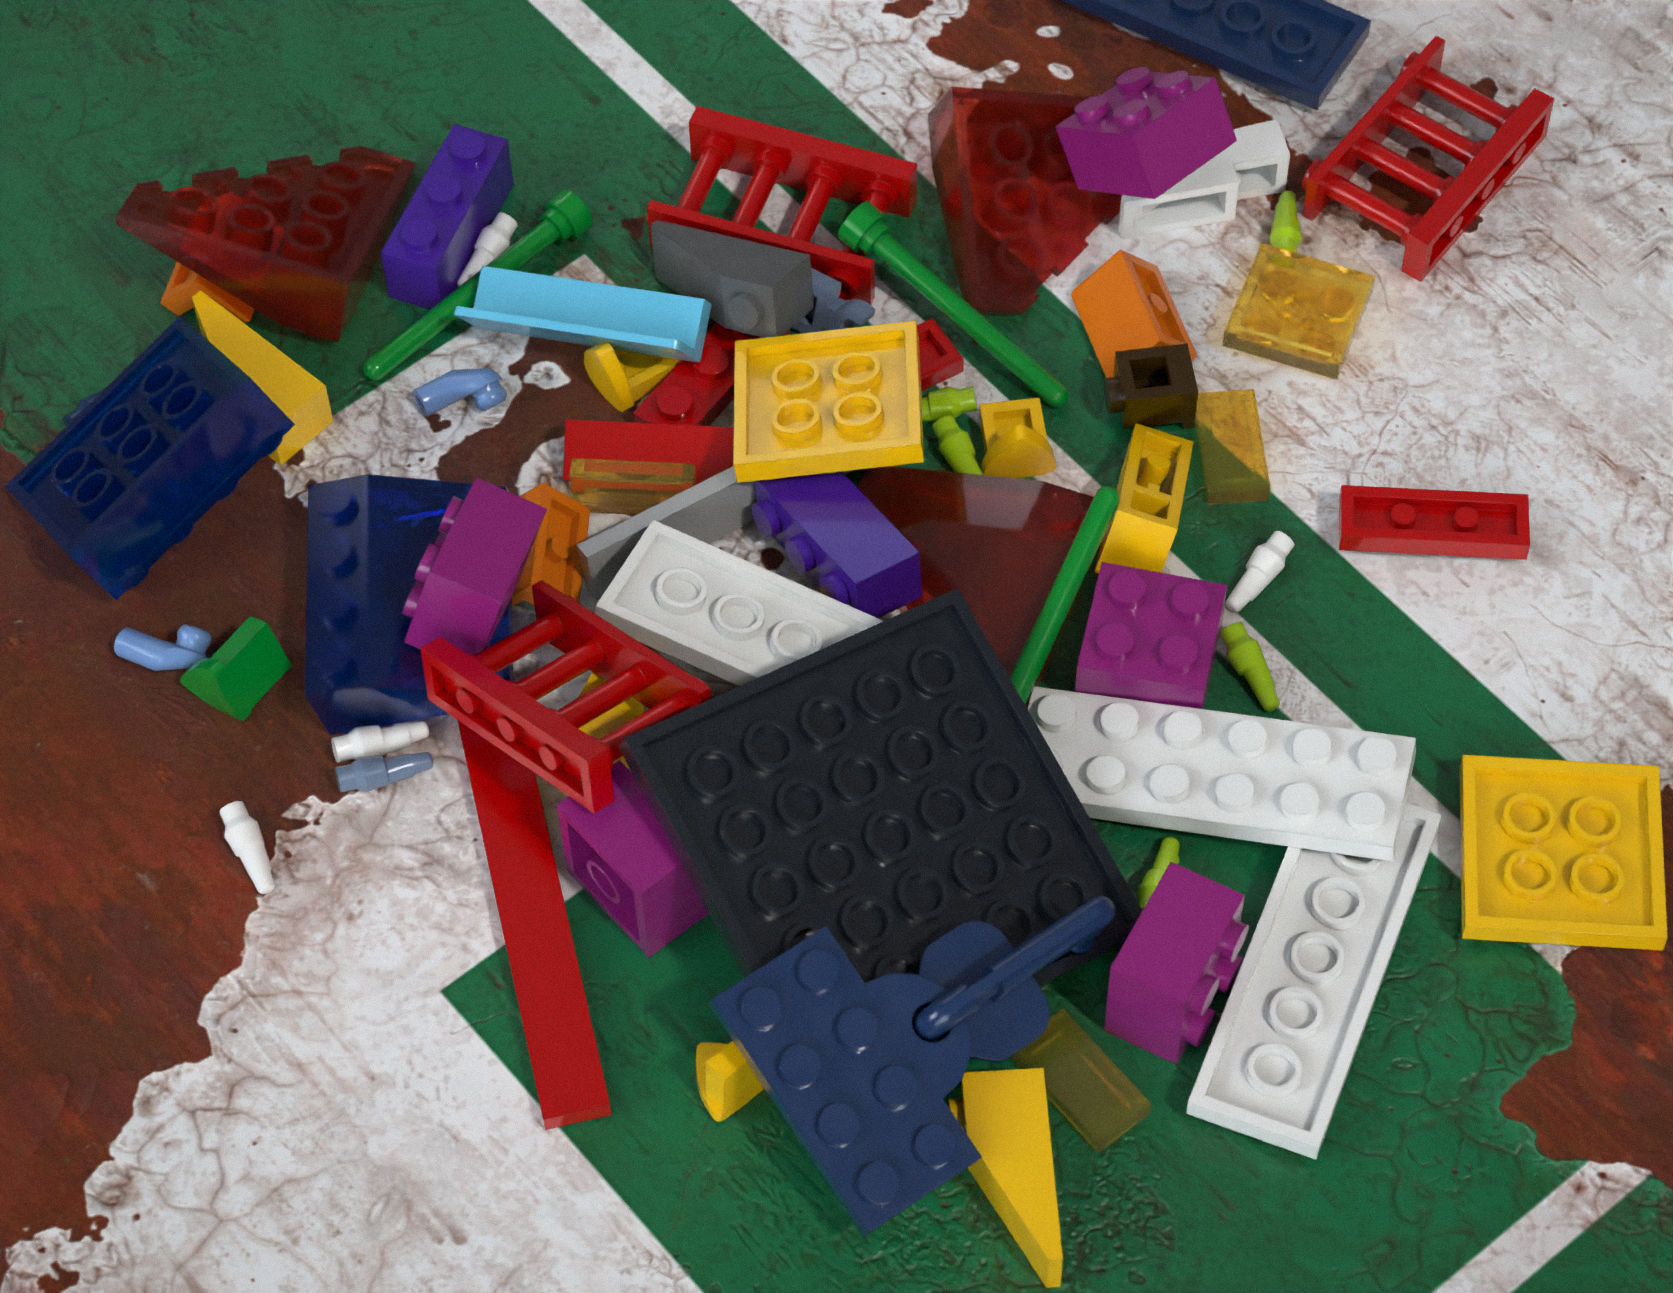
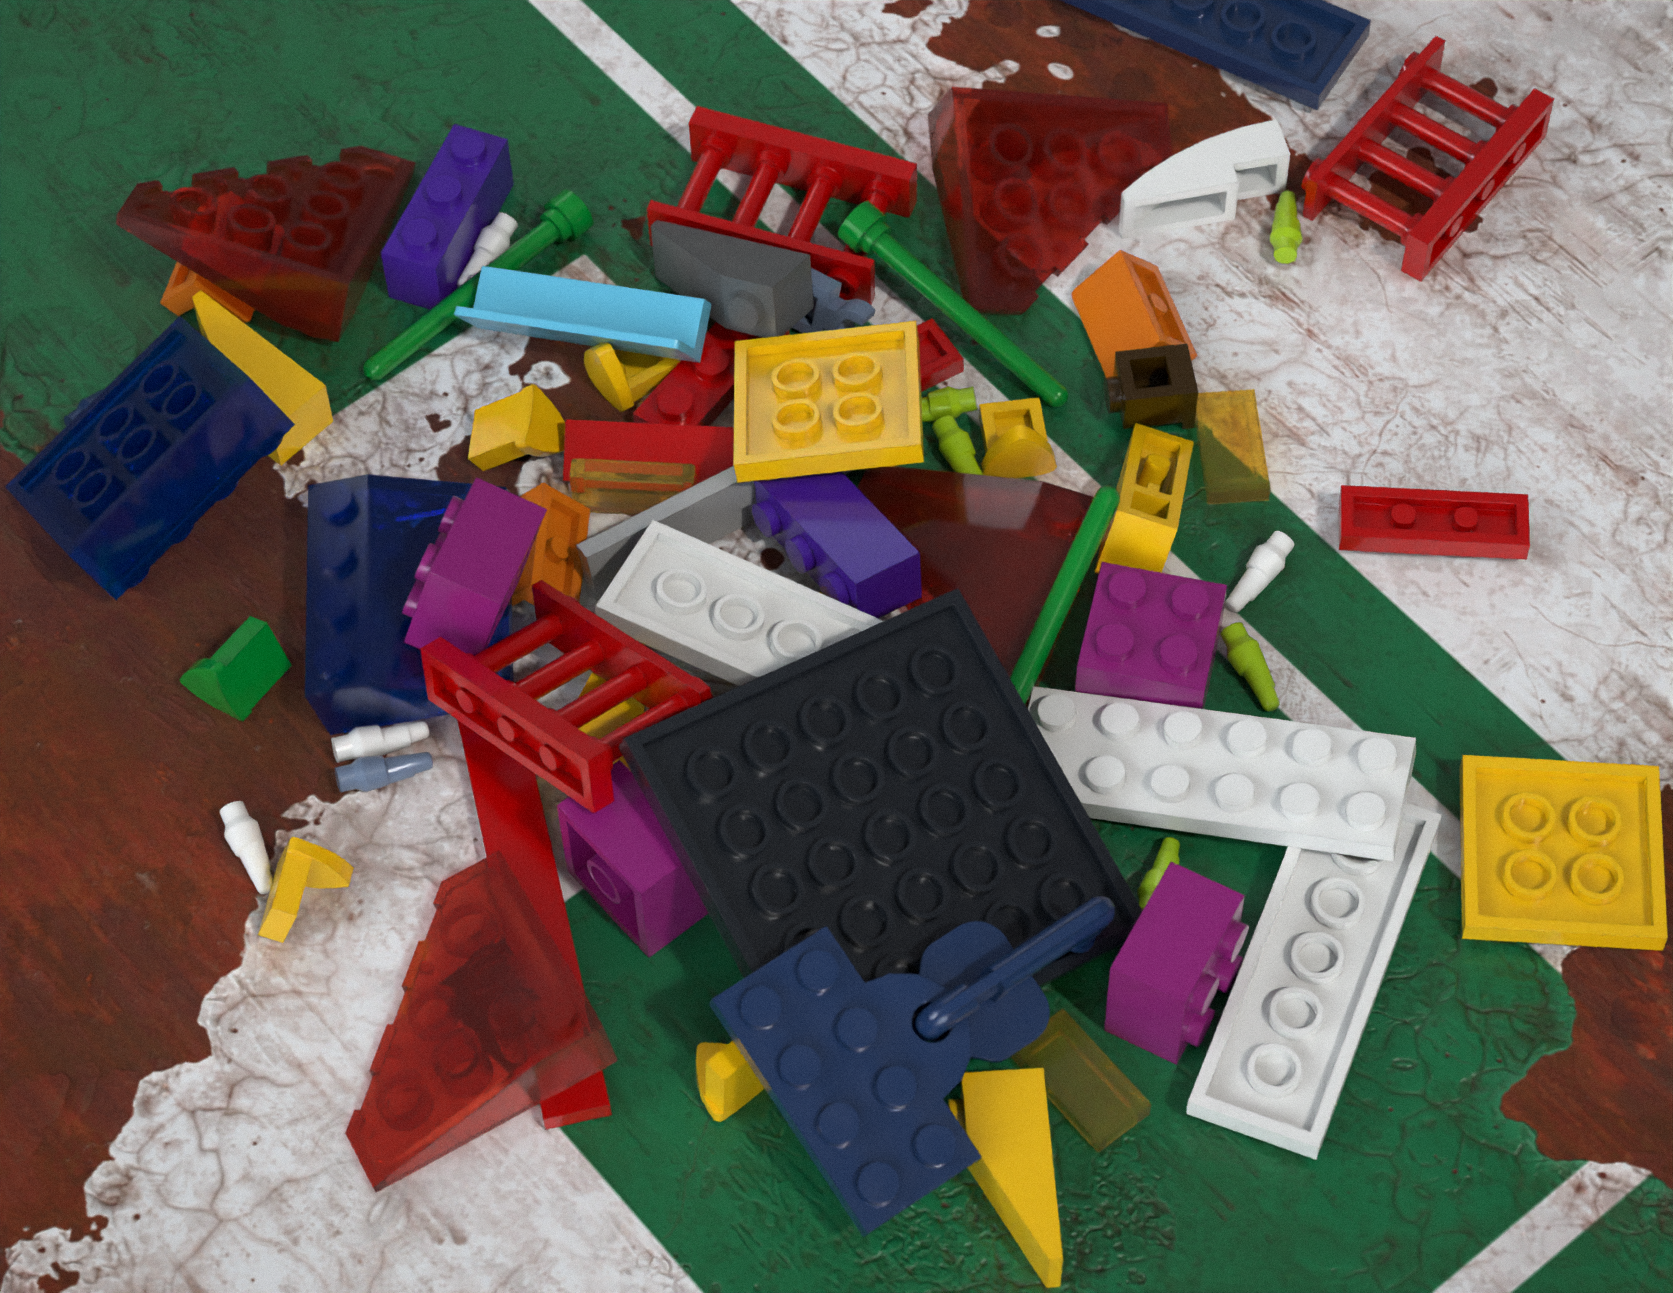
medium blue arm [114,624,212,671] -> none
medium blue arm [413,368,507,416] -> none
magenta brick [1056,67,1237,199] -> none
clear yellow plate [1222,243,1375,380] -> none
none -> yellow tile [258,837,354,943]
none -> clear red slope [345,850,618,1193]
none -> yellow tile [468,384,565,471]

